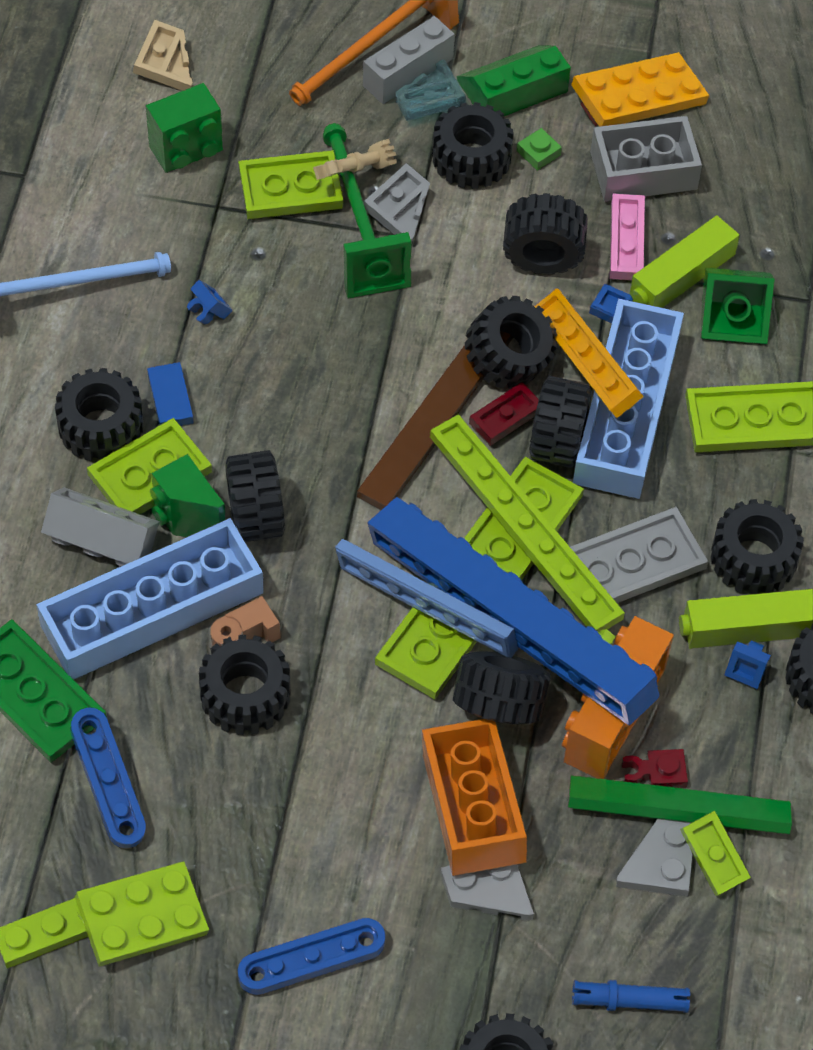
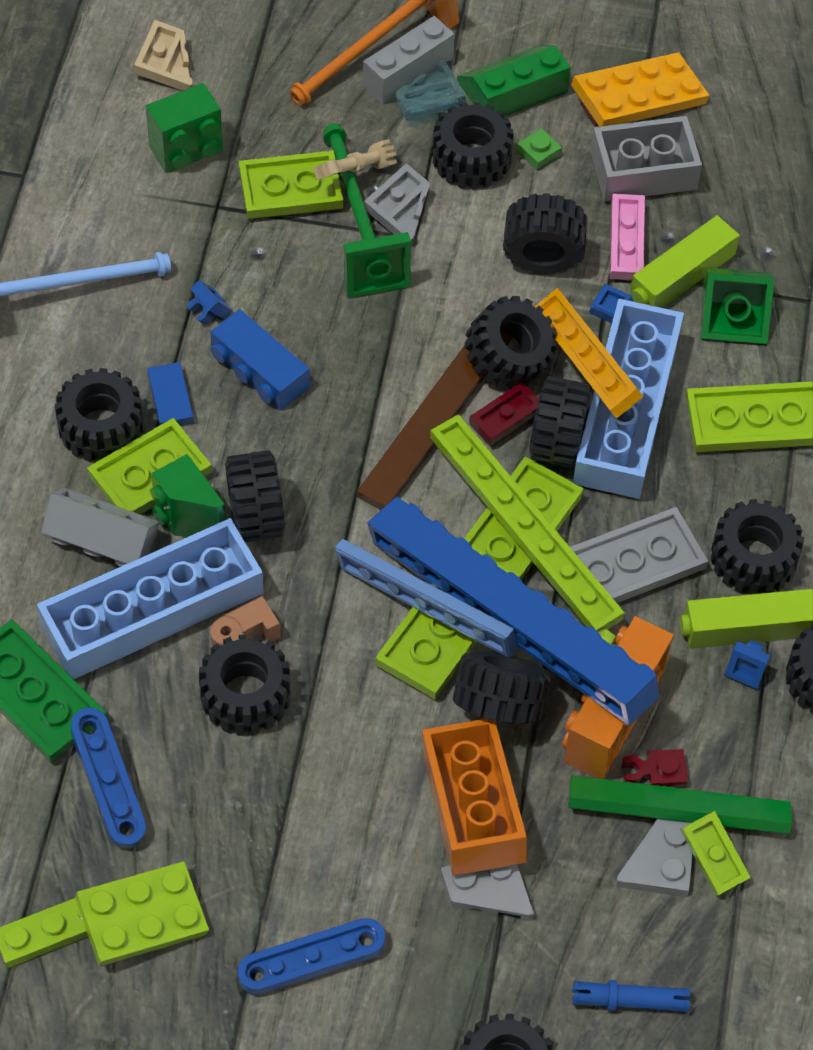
none -> blue brick [210,309,310,410]

